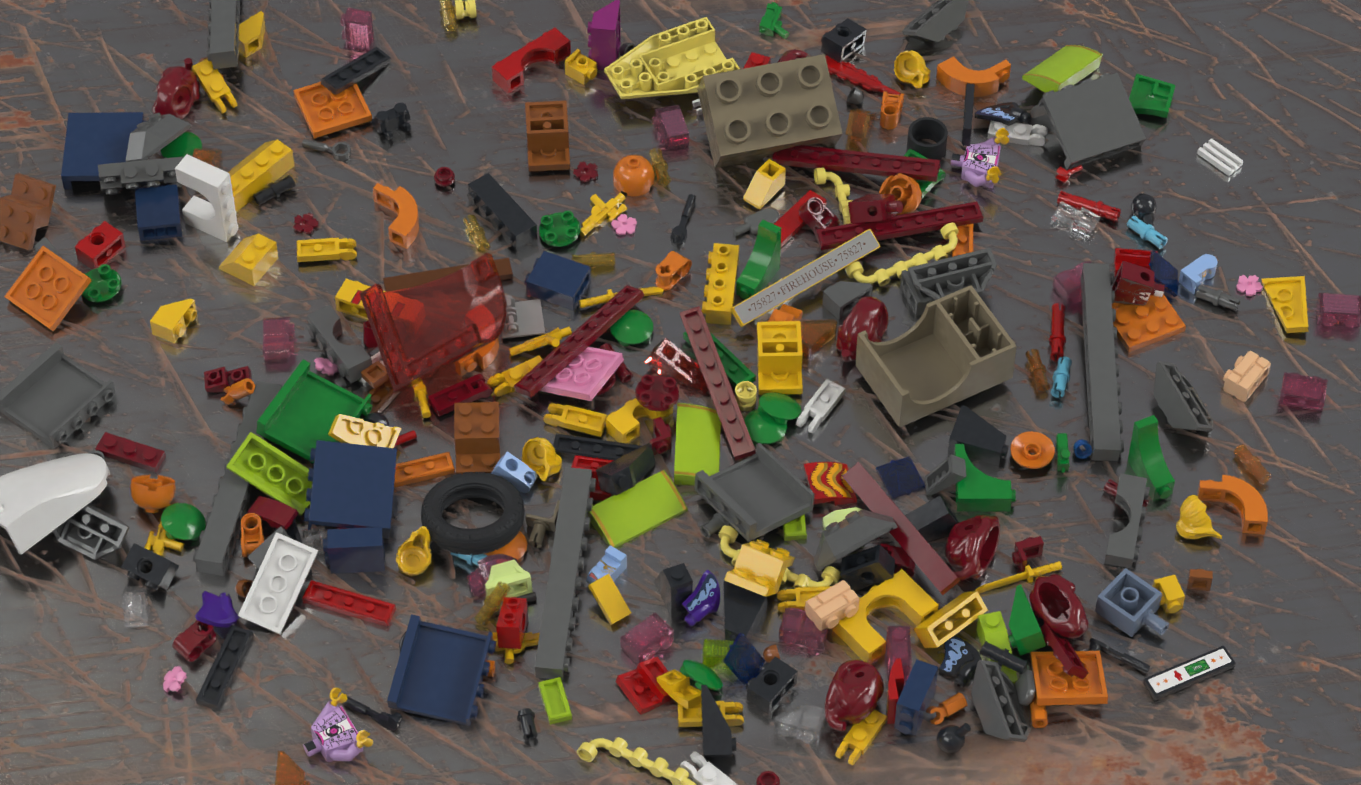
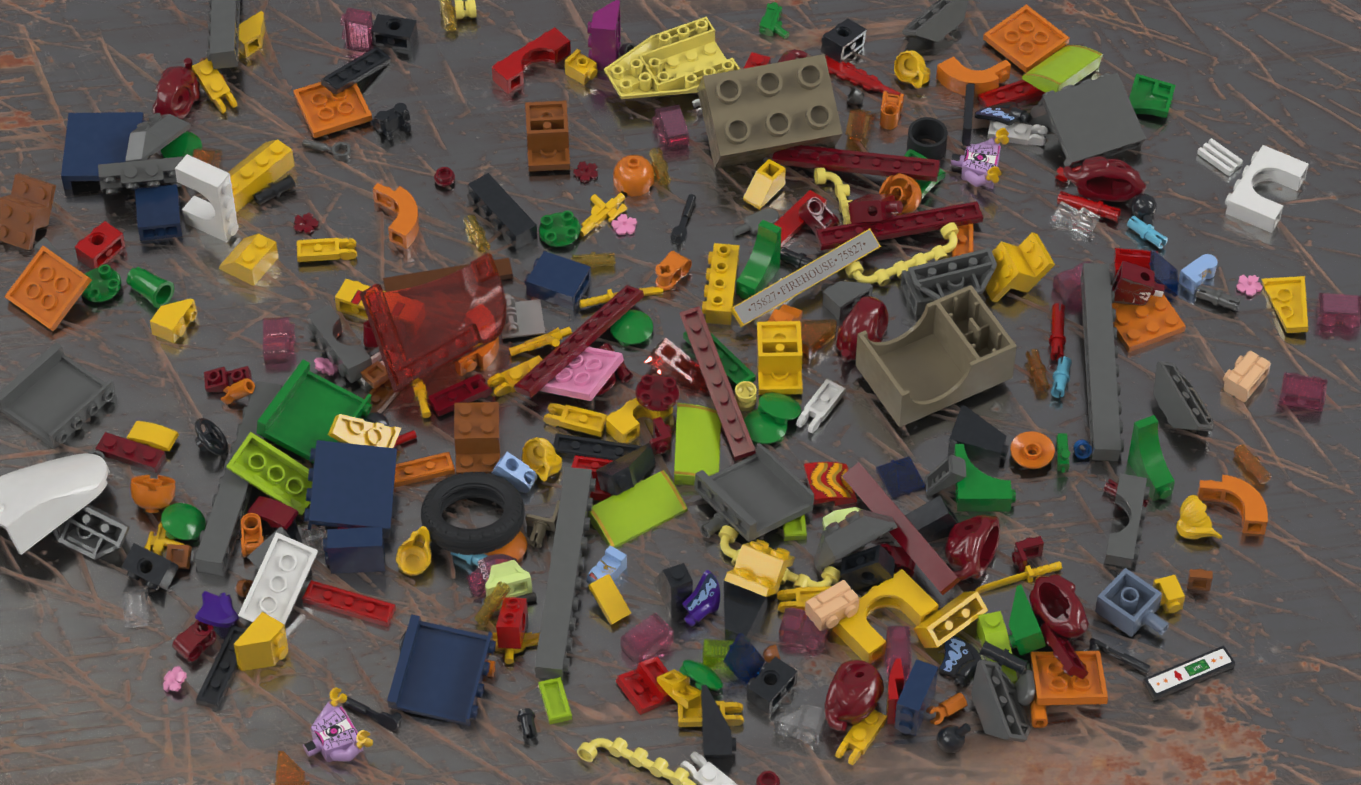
none -> green plant [126,267,174,308]
none -> yellow slope [127,421,179,451]
none -> dark orange plate [166,544,192,569]
none -> black piece [195,418,228,456]
none -> yellow slope [234,612,289,671]
none -> black brick [371,14,418,52]
none -> black pin [780,247,814,269]
none -> red tile [978,80,1045,108]
none -> orange plate [983,4,1070,73]
none -> yellow bracket [985,232,1055,302]
none -> dark red piece [1063,156,1146,203]
none -> white arch [1225,145,1309,233]

